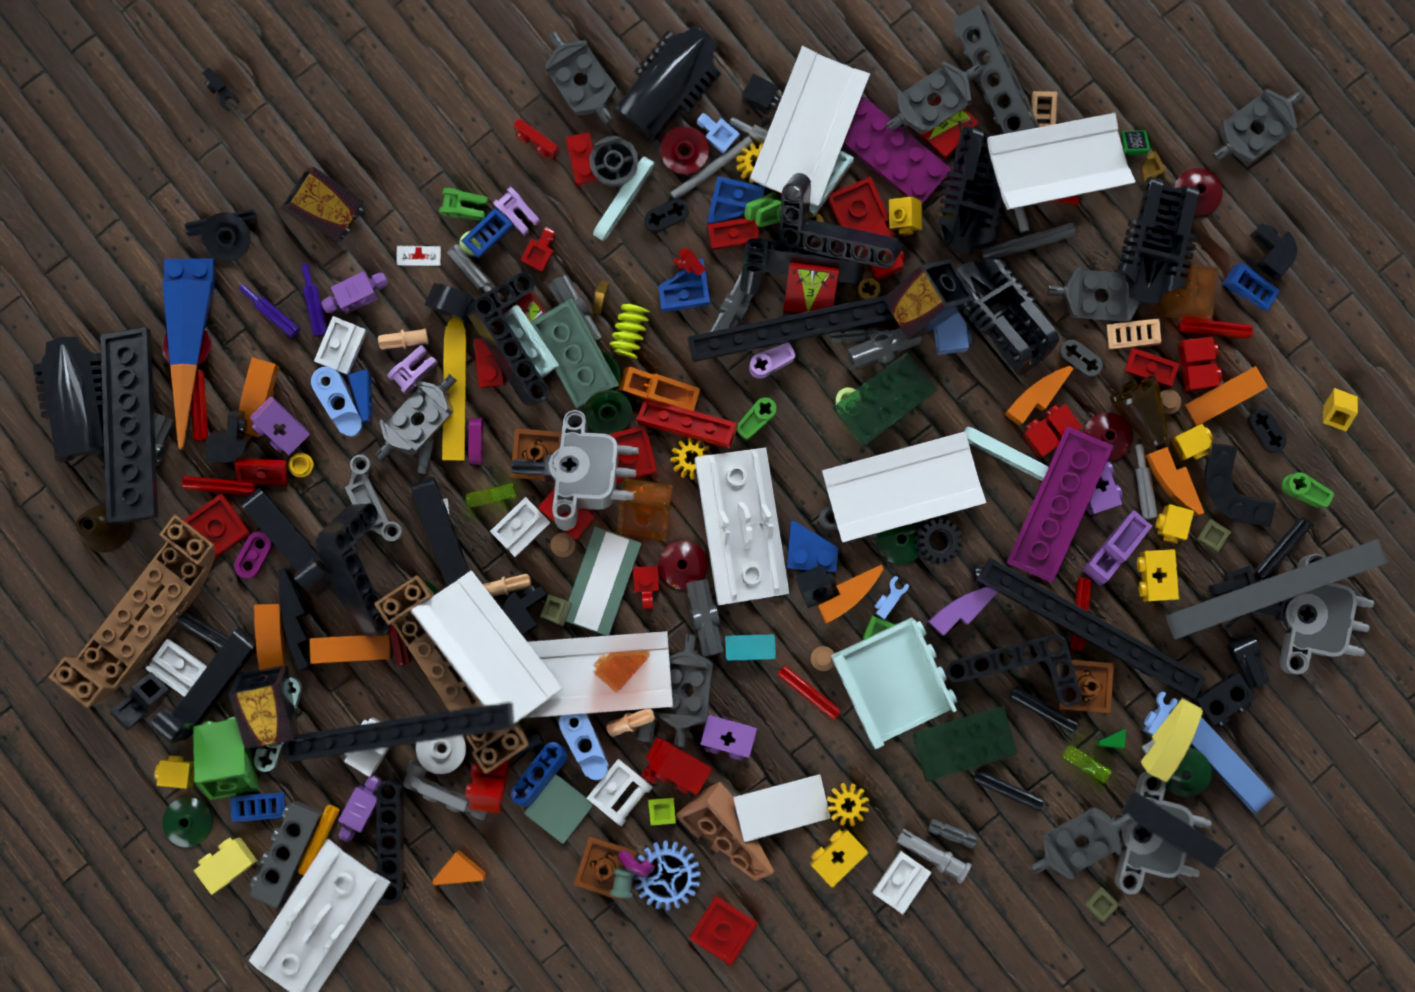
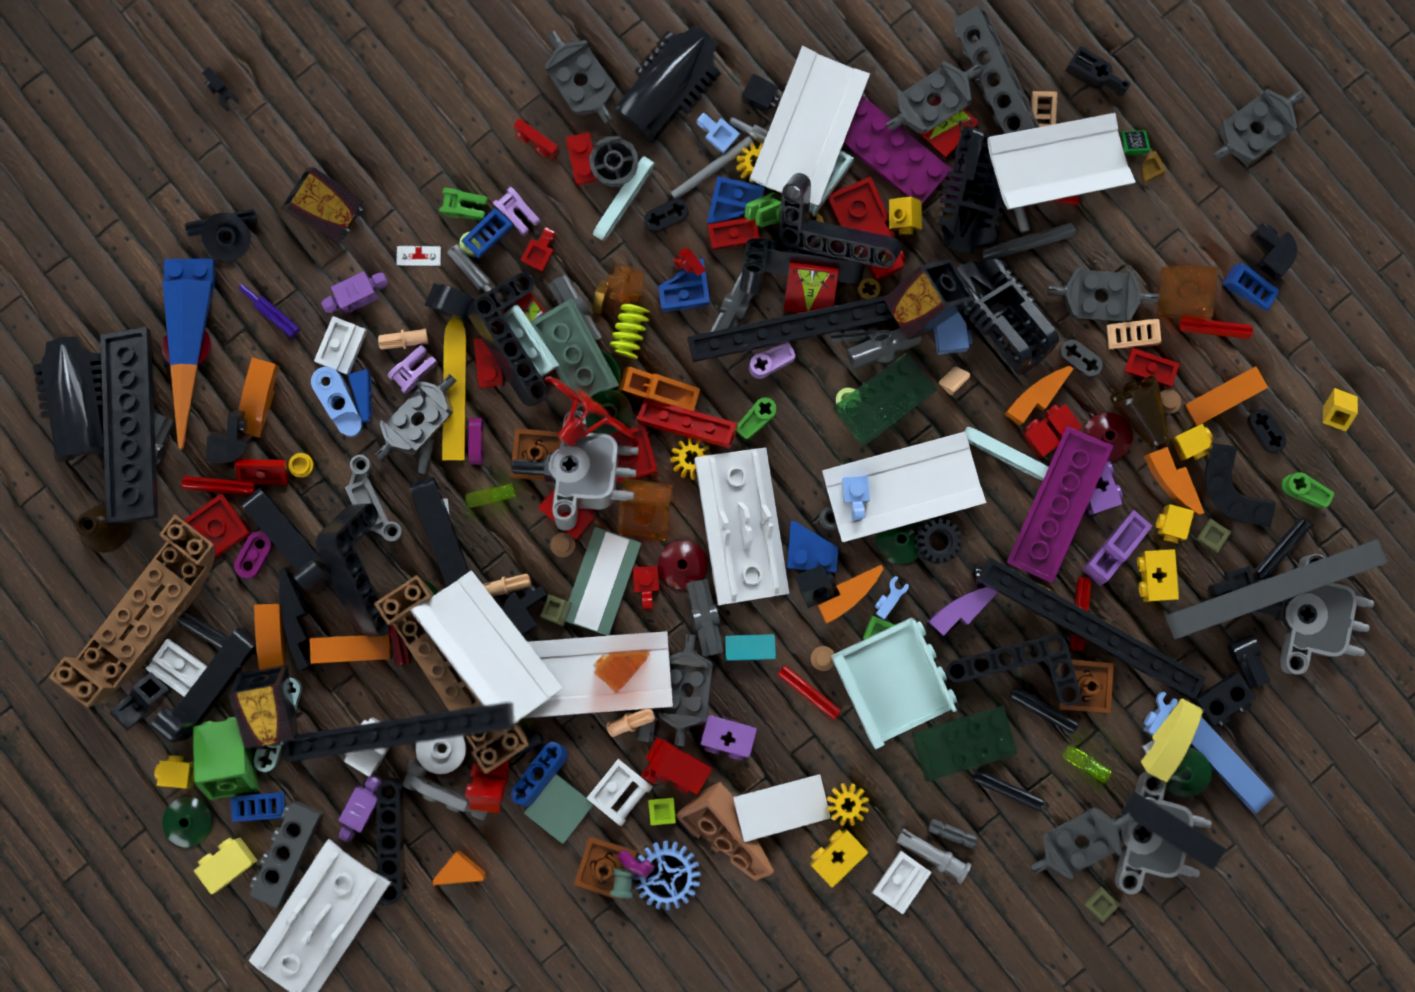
red axle [191,369,208,442] -> none
medium lavender brick [250,396,310,455] -> none
light orange axle [297,805,340,876] -> none
dark purple axle [302,263,327,337] -> none
white plate [490,497,551,557] -> none
light blue piece [559,713,609,780] -> none
dark red dish [660,126,709,174] -> none
red tile [689,895,758,966] -> none
green slope [1094,729,1126,749] -> none
black connector [1117,177,1199,304] -> none
light grey axle [1135,444,1157,519] -> none
dark red dish [1174,168,1223,216] -> none
red piece [1178,337,1222,392] -> none
none -> red plant [544,376,639,447]
none -> clear orange brick [606,265,644,303]
none -> light blue plate [842,476,870,520]
none -> light nougat slope [939,367,970,395]
none -> black piece [1065,46,1131,96]

